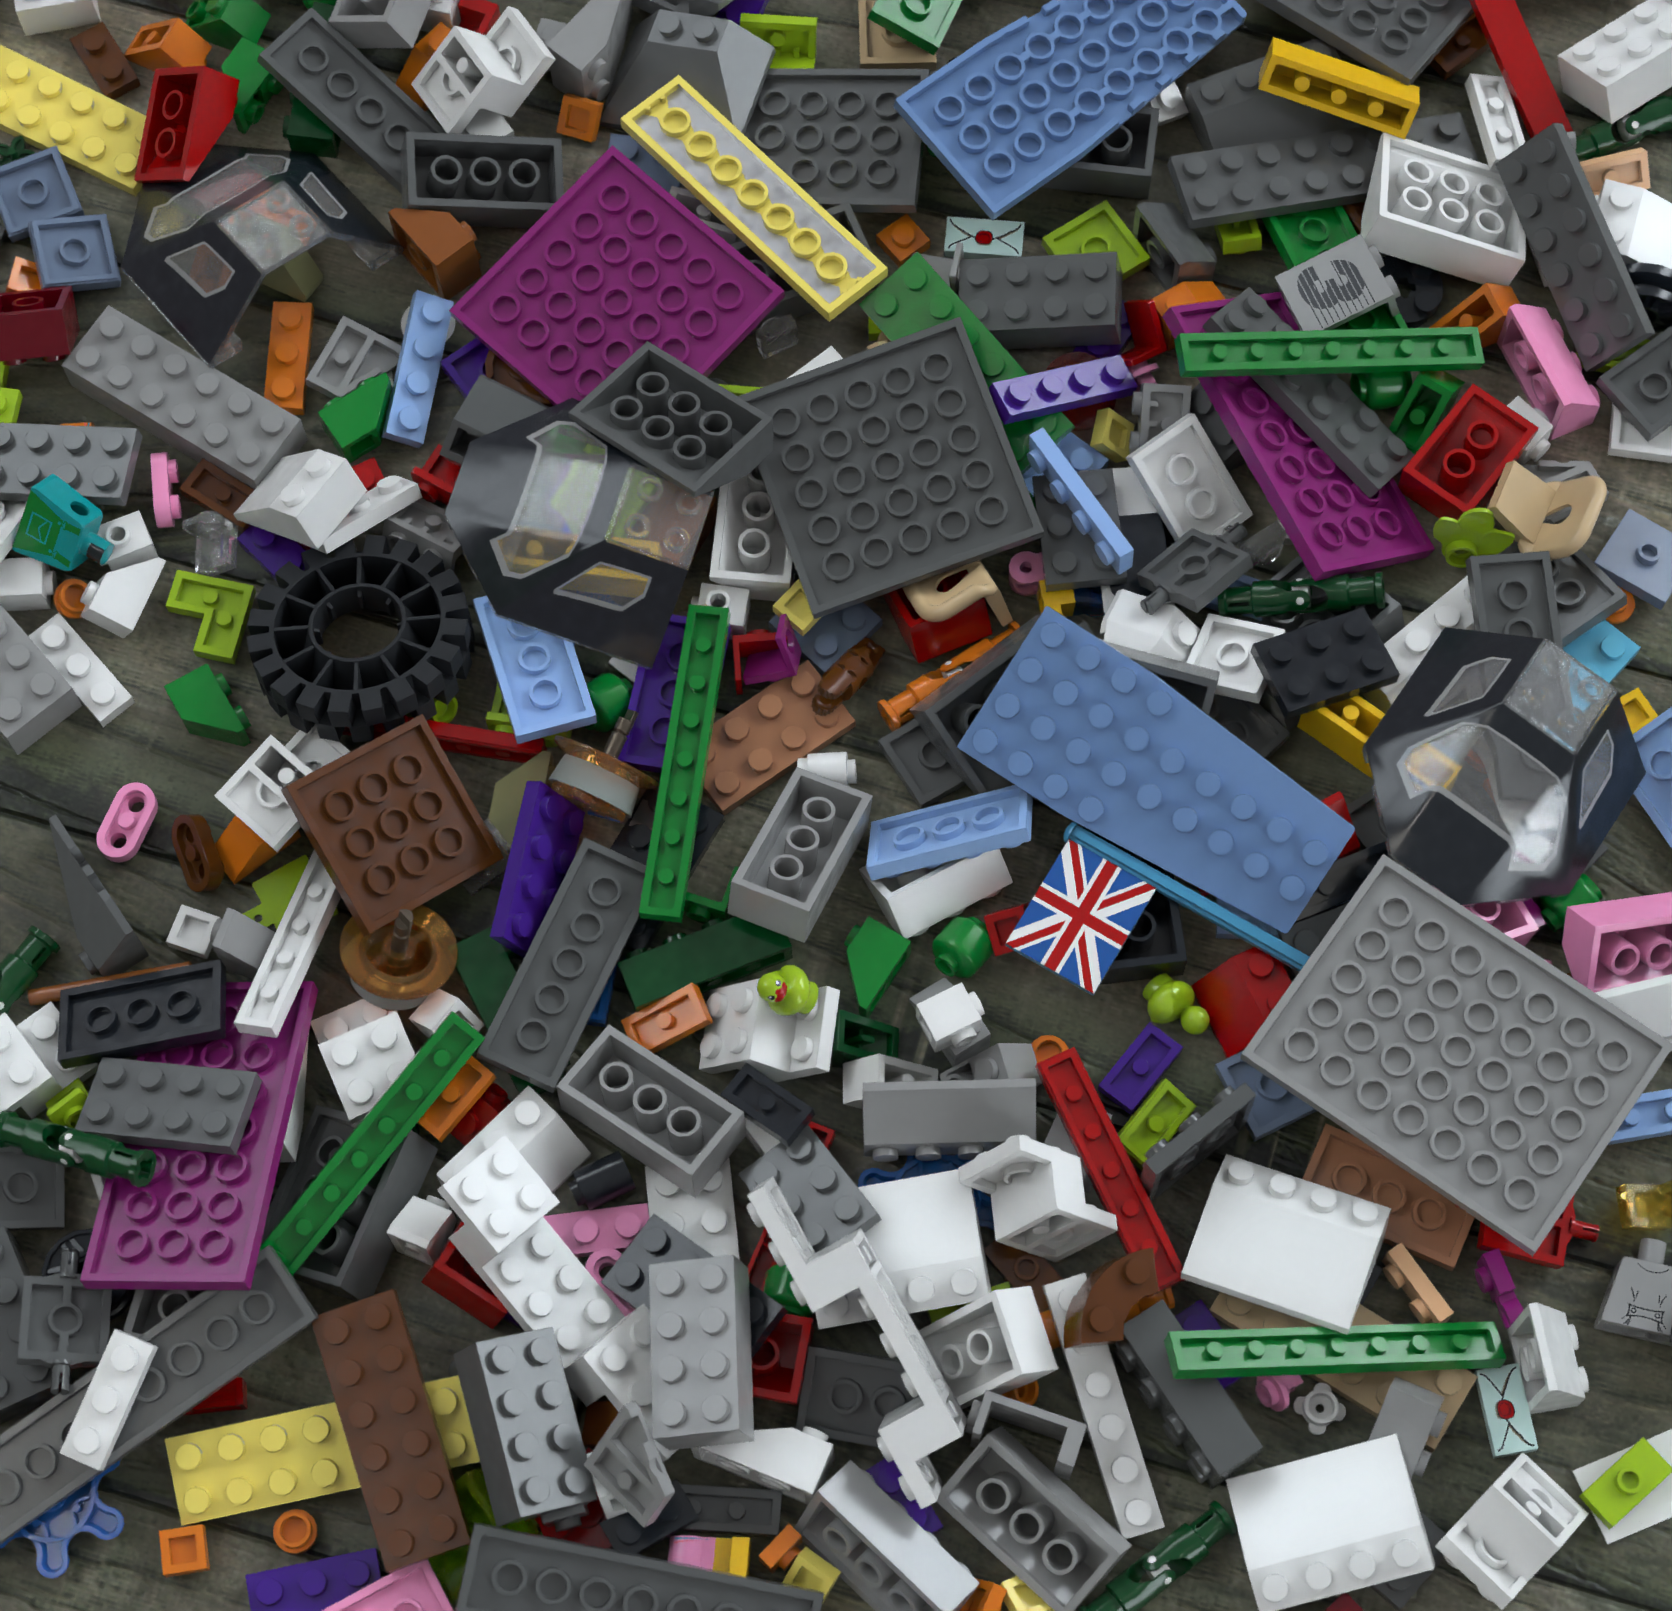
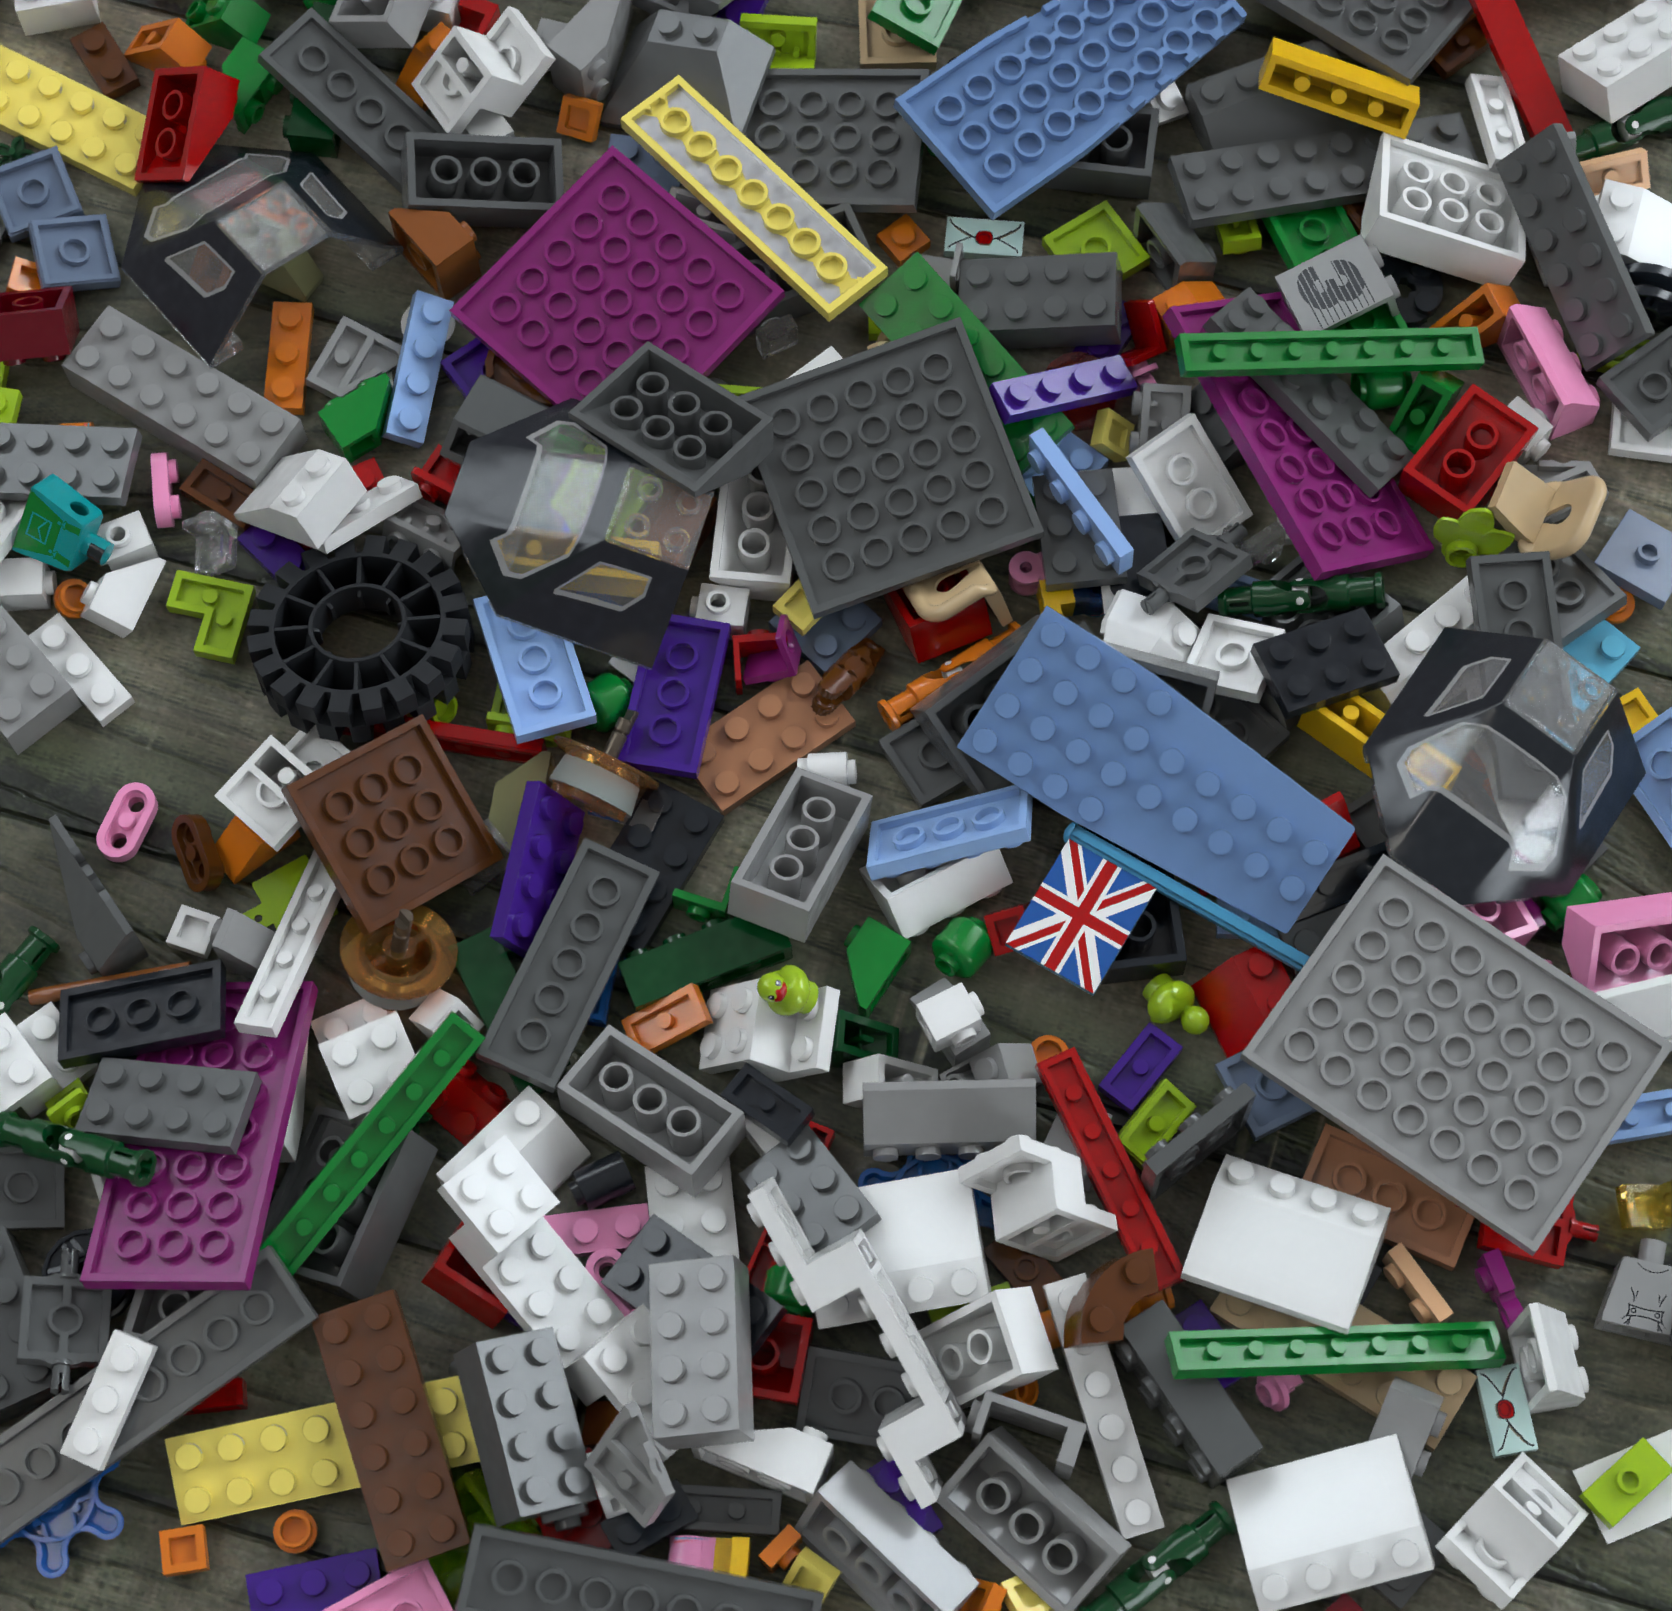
green slope [164,663,251,747] -> none
white slope [387,1195,457,1265] -> none
orange plate [417,1056,497,1143] -> none
green plate [639,604,731,923] -> none
white plate [1293,1383,1346,1435] -> none

